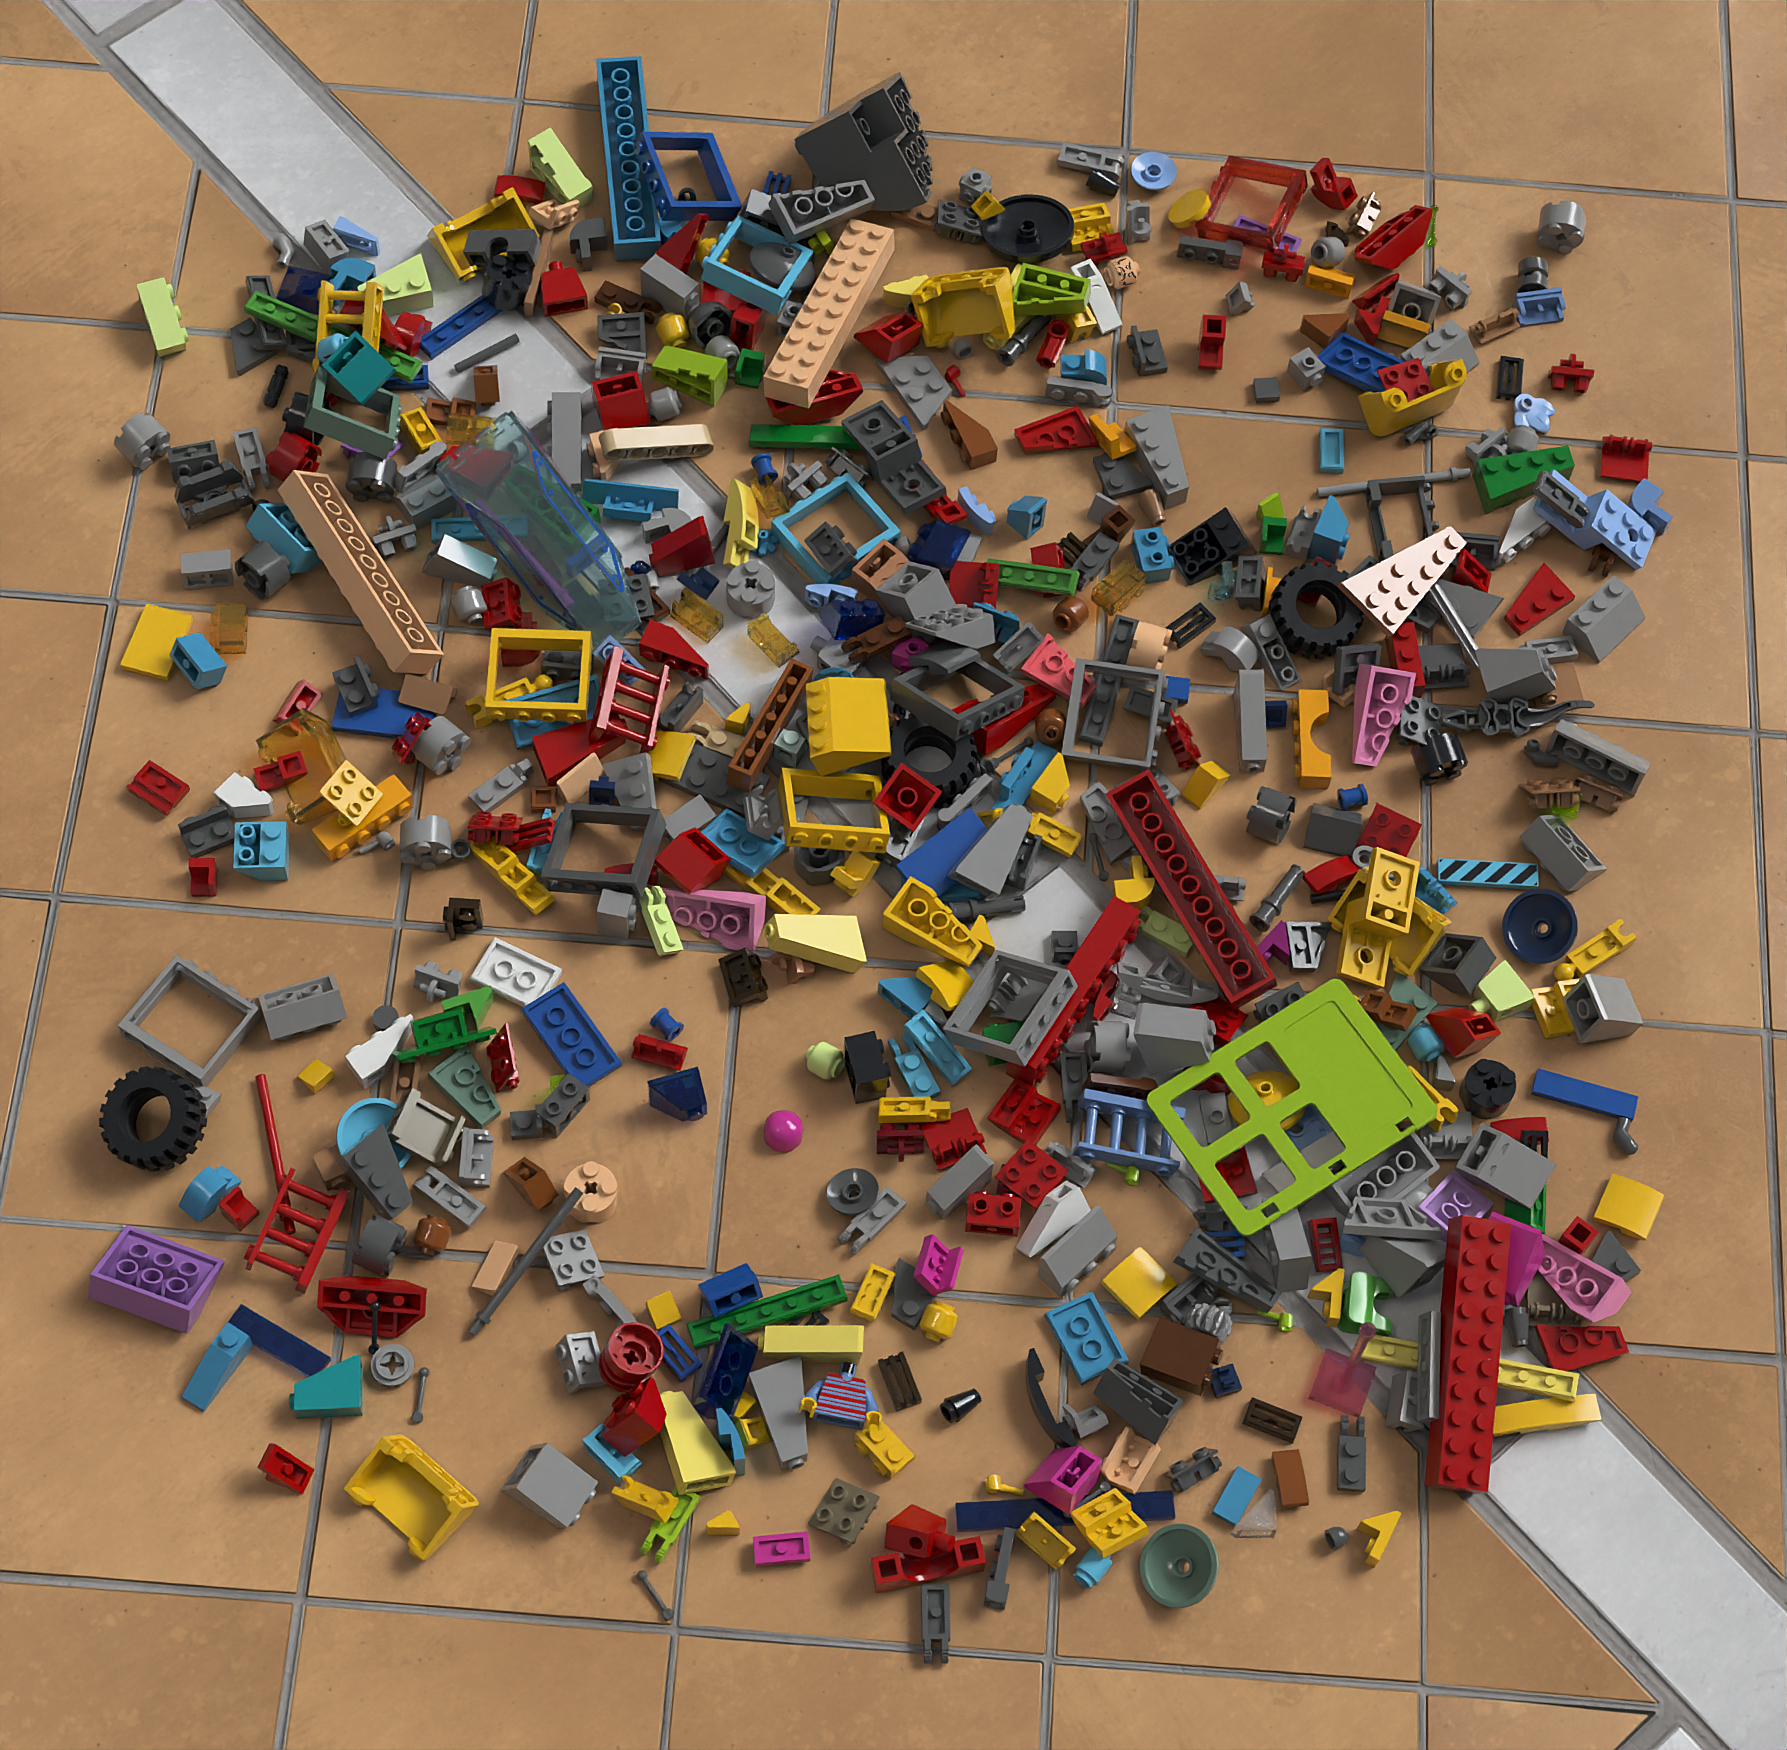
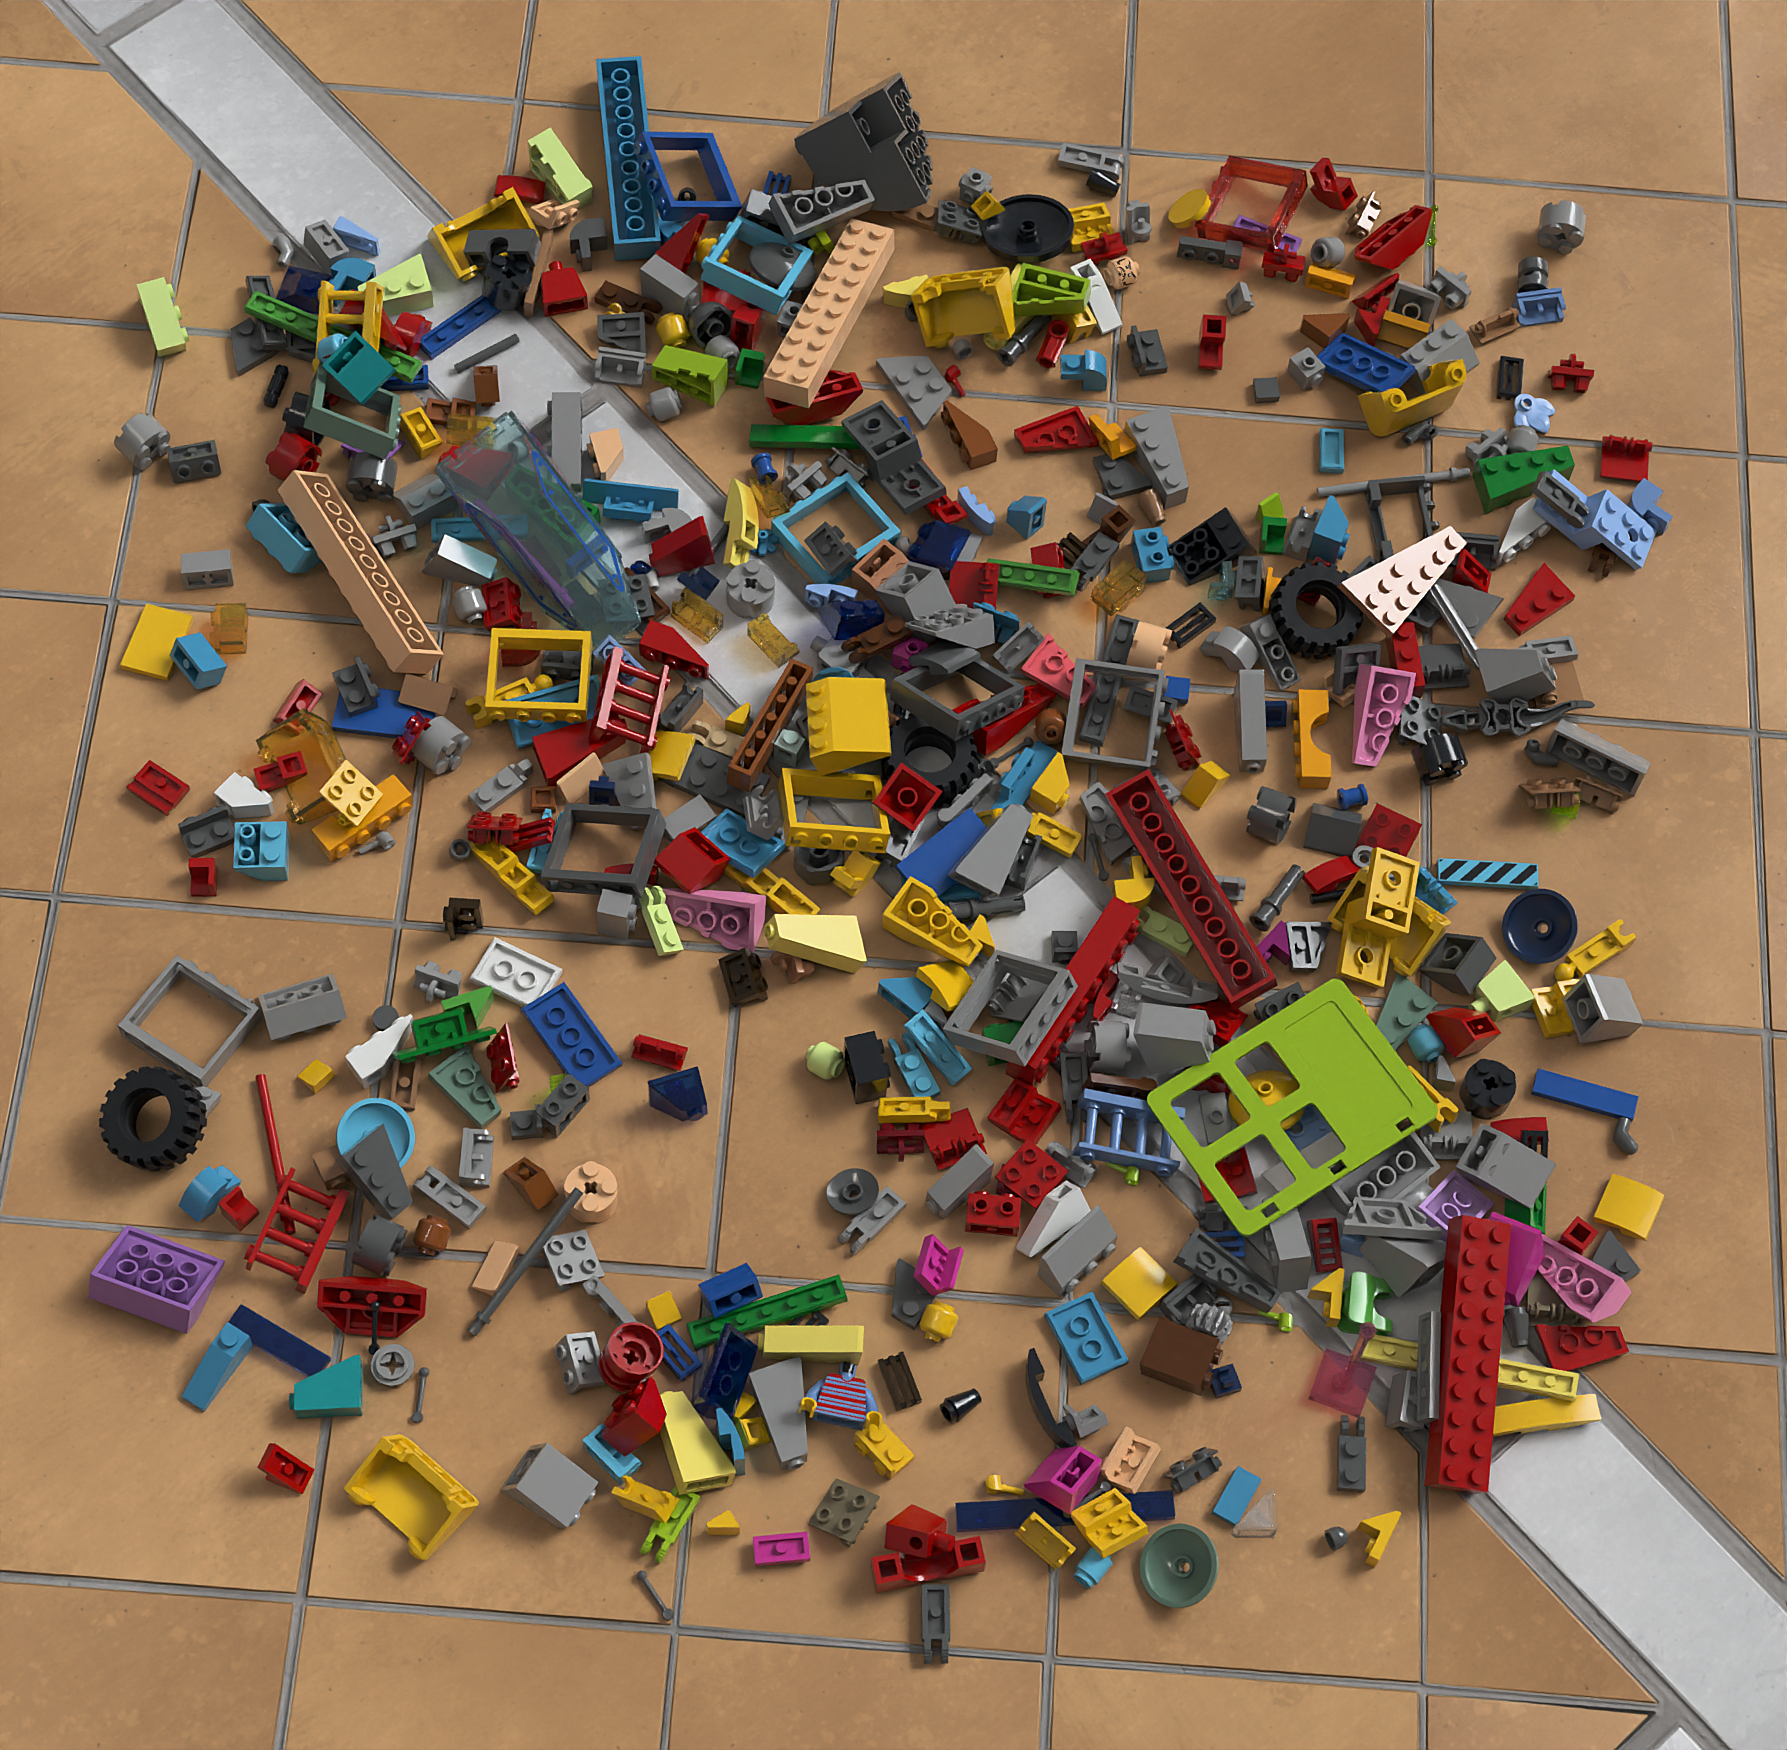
dark grey piece [174,460,254,529] -> none
light grey hinge [233,427,270,491] -> none
dark grey brick [235,540,291,600] -> none
panel [386,1088,466,1168] -> none
light grey hinge [395,441,447,492] -> none
light grey brick [400,815,451,870] -> none
red slope [591,371,651,431] -> none
tan beam [598,424,714,461] -> none
blue bush [650,1008,684,1042] -> none
dark pink hair [764,1110,803,1152] -> none
yellow plate [850,1263,896,1323] -> none
red slope [853,311,923,363] -> none
dark grey plate [984,1527,1015,1610] -> none
light grey hinge [1045,376,1113,407] -> none
dark orange head [1053,596,1089,632] -> none
dark grey wedge [1093,1358,1184,1445] -> none
light blue dish [1131,152,1177,190] -> none
dark brown tile [1242,1397,1303,1444] -> none
dark orange slope [1271,1449,1309,1508] -> none
dark brown tile [1325,221,1349,247] -> none
dark orange slope [1359,989,1418,1032] -> none
red hinge [1377,358,1435,402] -> none
light grey slope [1519,814,1607,891] -> none
light grey slope [1562,576,1645,664] -> none

